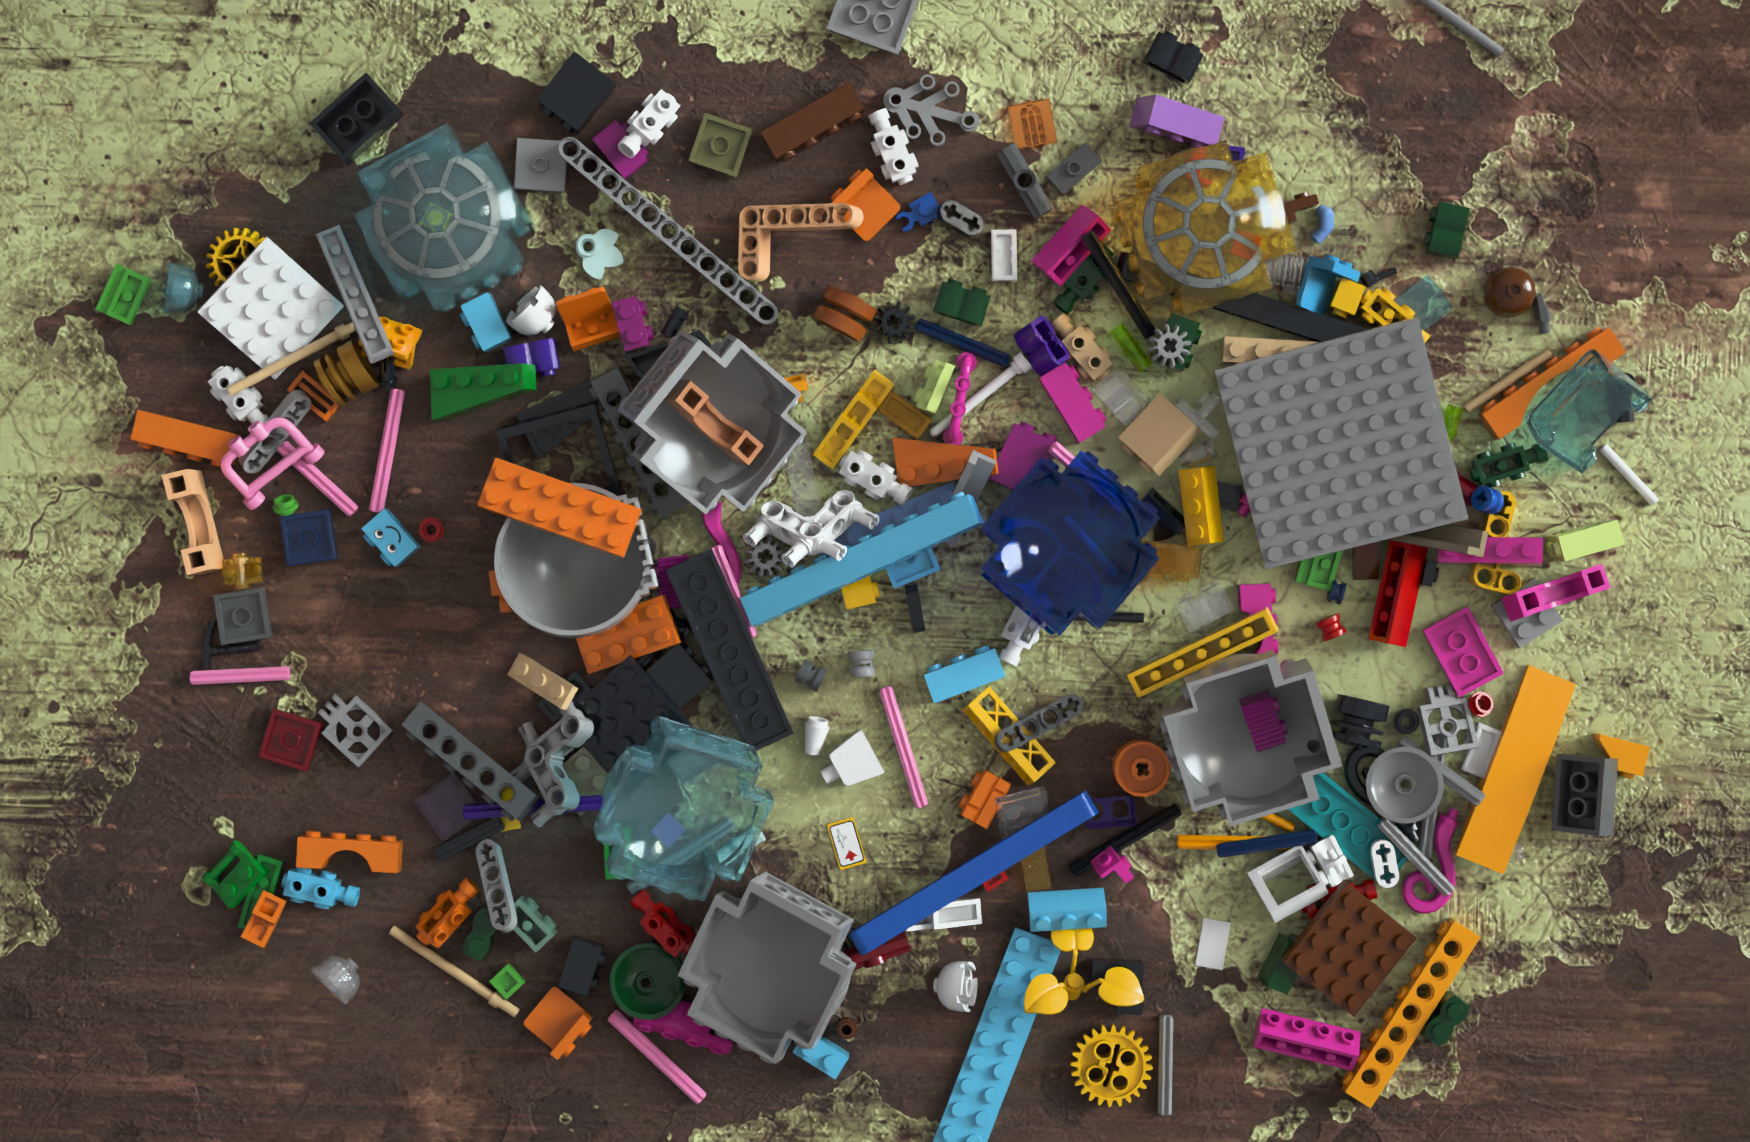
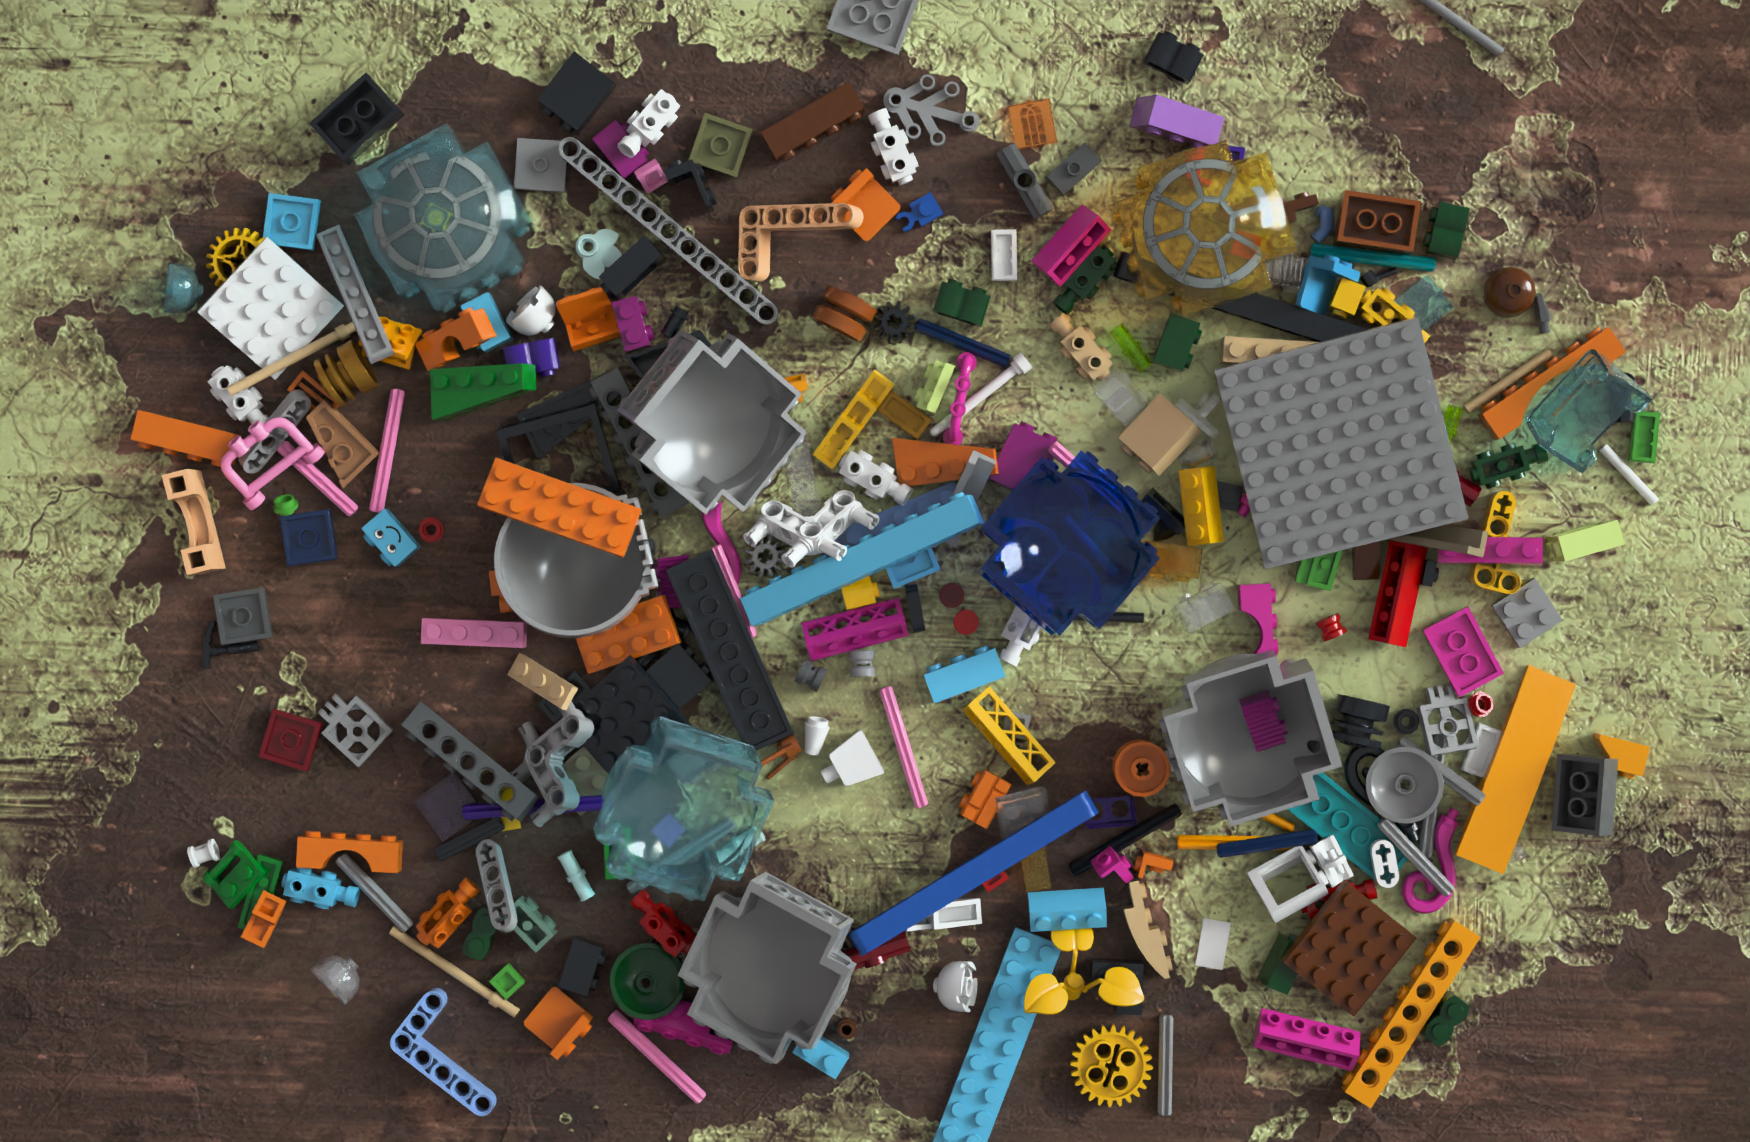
bright green plate [95,264,152,325] -> none
bright pink axle [190,666,291,685] -> none
clear yellow brick [222,553,263,589] -> none
black pin [377,356,398,389] -> none
nougat arch [664,380,764,466] -> none
white sticker [827,817,867,870] -> none
beam [937,200,984,237] -> none
dark grey beam [994,694,1083,752] -> none
dark purple brick [1014,316,1070,377] -> none
dark pink brick [1038,362,1106,444] -> none
black axle [1082,230,1155,339] -> none
yellow brick [1127,606,1278,698] -> none
light grey gear [1147,324,1191,368] -> none
dark blue bush [1327,580,1346,605] -> none
blue wheel [1471,486,1504,515] -> none
dark pink arch [1502,564,1611,622] -> none
none -> white bush [187,839,220,868]
none -> medium azure plate [263,193,321,251]
none -> medium nougat wing [306,399,379,488]
none -> light grey axle [336,853,413,932]
none -> light blue beam [390,988,497,1116]
none -> orange arch [415,307,497,371]
none -> bright pink brick [421,618,527,648]
none -> light aqua pin [557,849,595,901]
none -> black window [599,236,665,300]
none -> bright pink plate [634,159,668,194]
none -> black bracket [664,159,717,213]
none -> dark orange plant [737,734,802,780]
none -> dark pink fence [801,598,909,661]
none -> dark red plate [939,583,964,608]
none -> red tile [953,609,979,635]
none -> tan slope [1122,878,1173,979]
none -> orange bracket [1133,850,1174,879]
none -> teal axle [1309,243,1436,272]
none -> dark orange brick [1333,190,1421,255]
none -> bright green plate [1628,410,1660,464]

